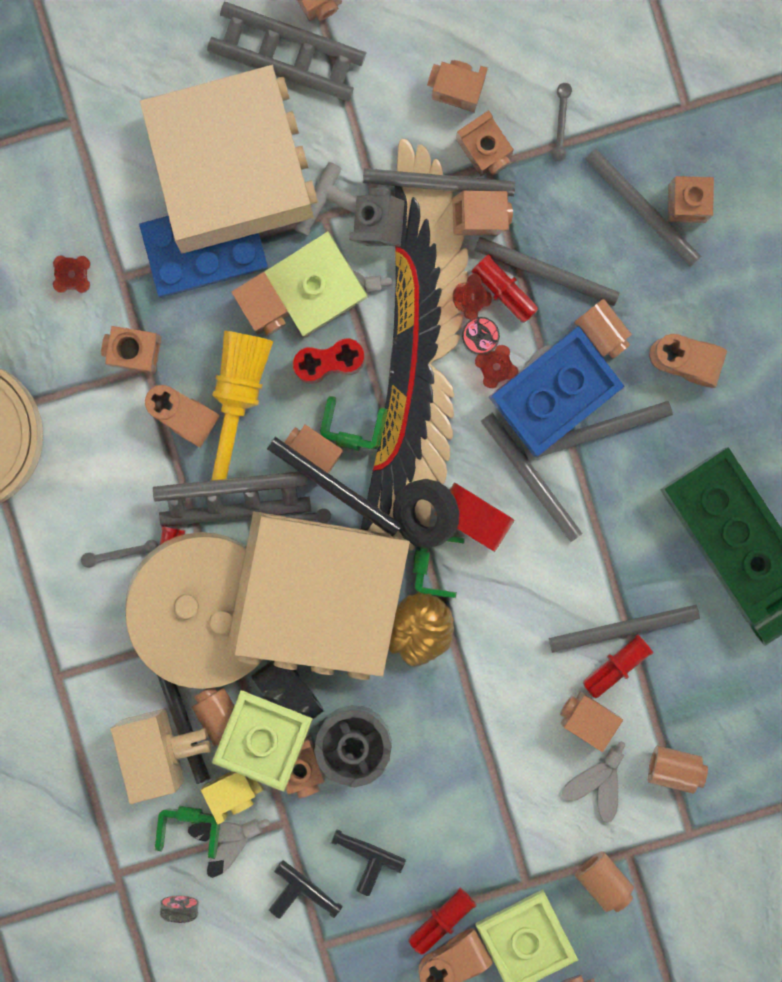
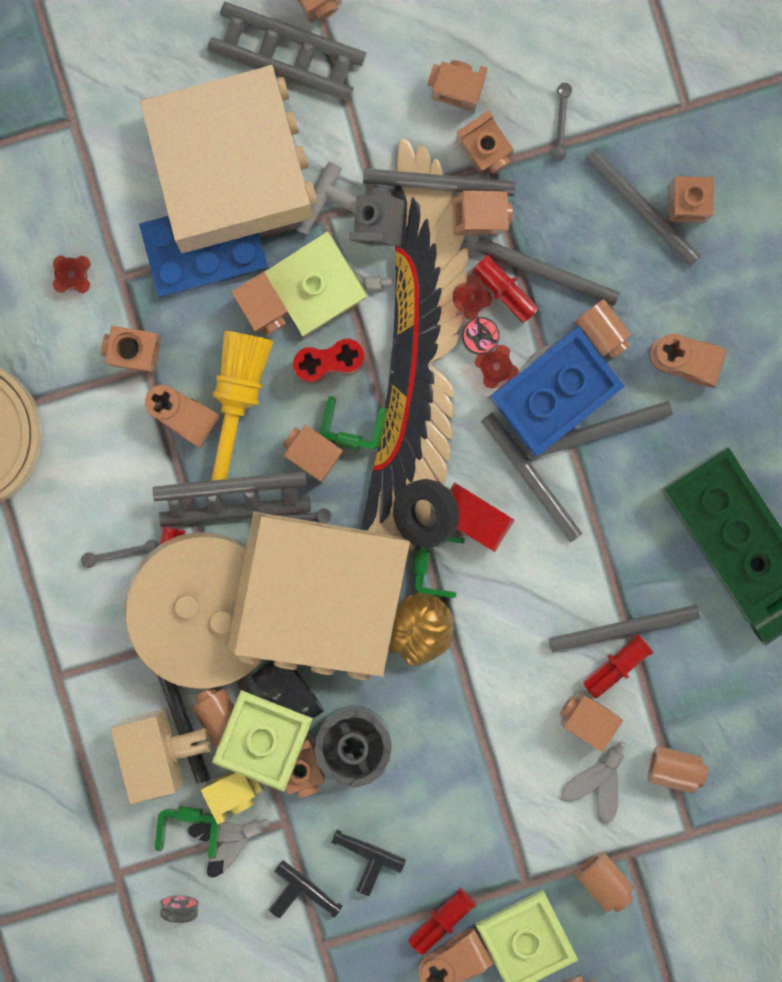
black bar [267,436,401,537] -> none

